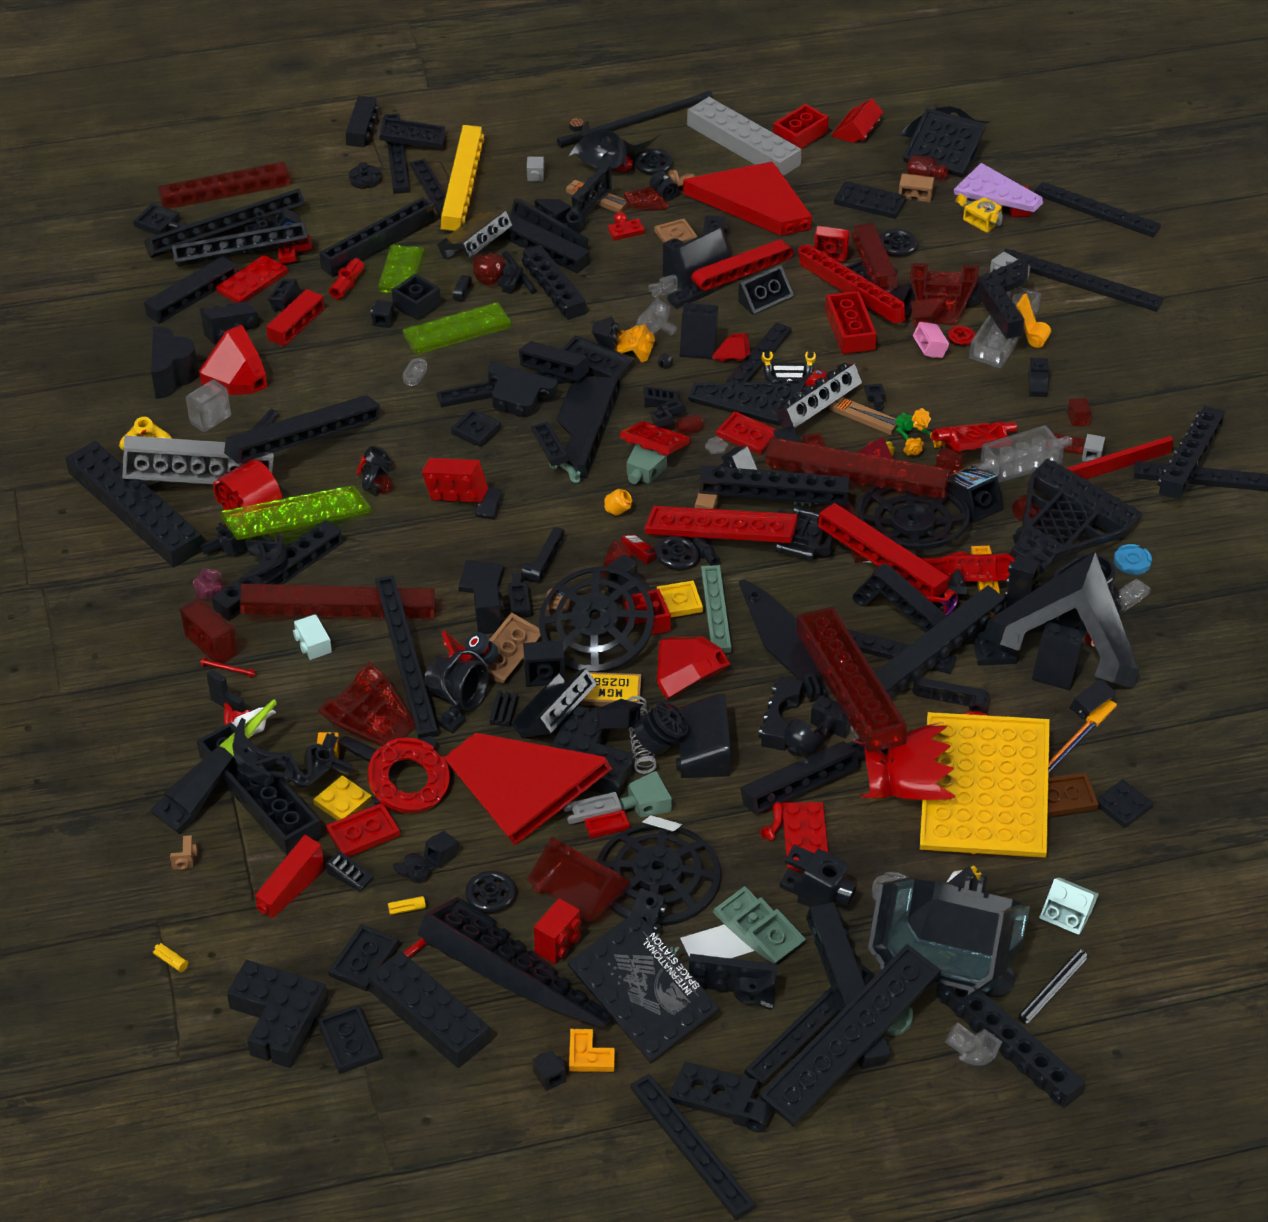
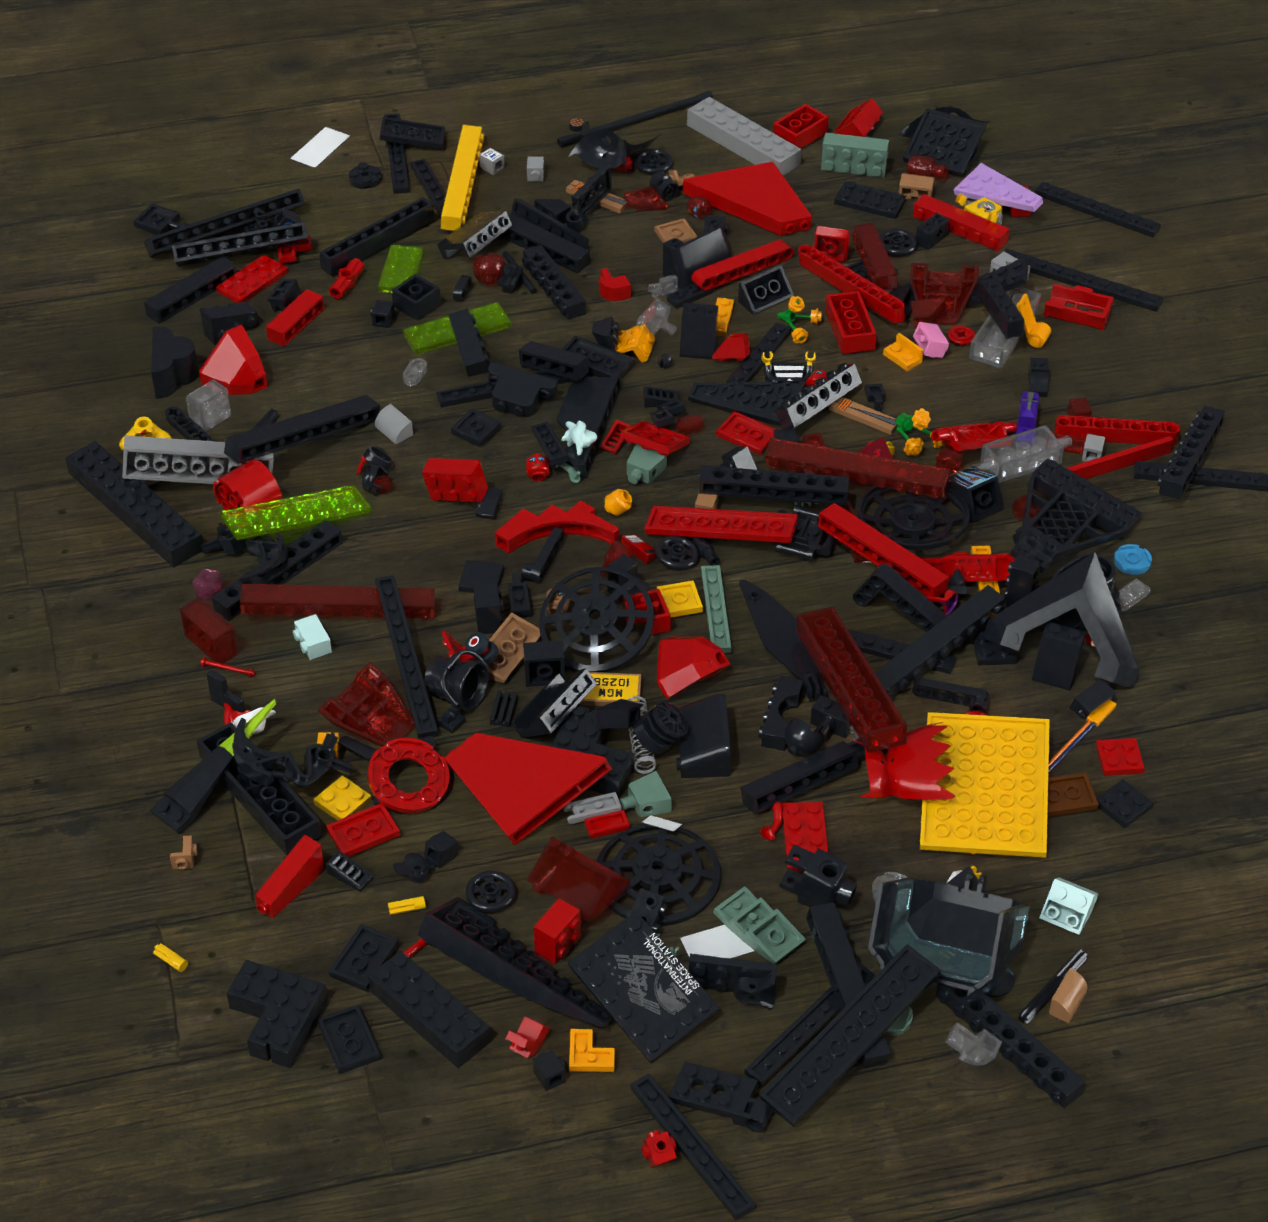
clear red brick [157,162,290,209] -> none
black brick [346,95,379,147] -> none
red plate [608,212,645,241] -> none
clear plant [705,436,728,454] -> none
none -> black beam [165,407,212,441]
none -> white sticker [290,127,350,167]
none -> light grey brick [375,404,413,444]
none -> black brick [448,308,489,377]
none -> light grey brick [479,148,505,175]
none -> red arch [495,500,619,554]
none -> red brick [505,1016,550,1058]
none -> red head [526,453,550,482]
none -> light aqua animal [561,421,597,455]
none -> red brick [598,268,631,301]
none -> red slope [600,420,632,455]
none -> red brick [641,1130,677,1168]
none -> clear red head [687,196,712,219]
none -> light orange plate [716,298,734,337]
none -> light orange plant [777,296,822,344]
none -> sand green brick [821,133,889,177]
none -> light orange bracket [883,333,923,371]
none -> red brick [913,194,1010,251]
none -> black brick [916,213,950,250]
none -> dark purple plate [1015,391,1039,446]
none -> red piece [1043,284,1113,331]
none -> medium nougat brick [1049,968,1088,1023]
none -> red beam [1054,415,1180,446]
none -> red plate [1095,738,1144,776]

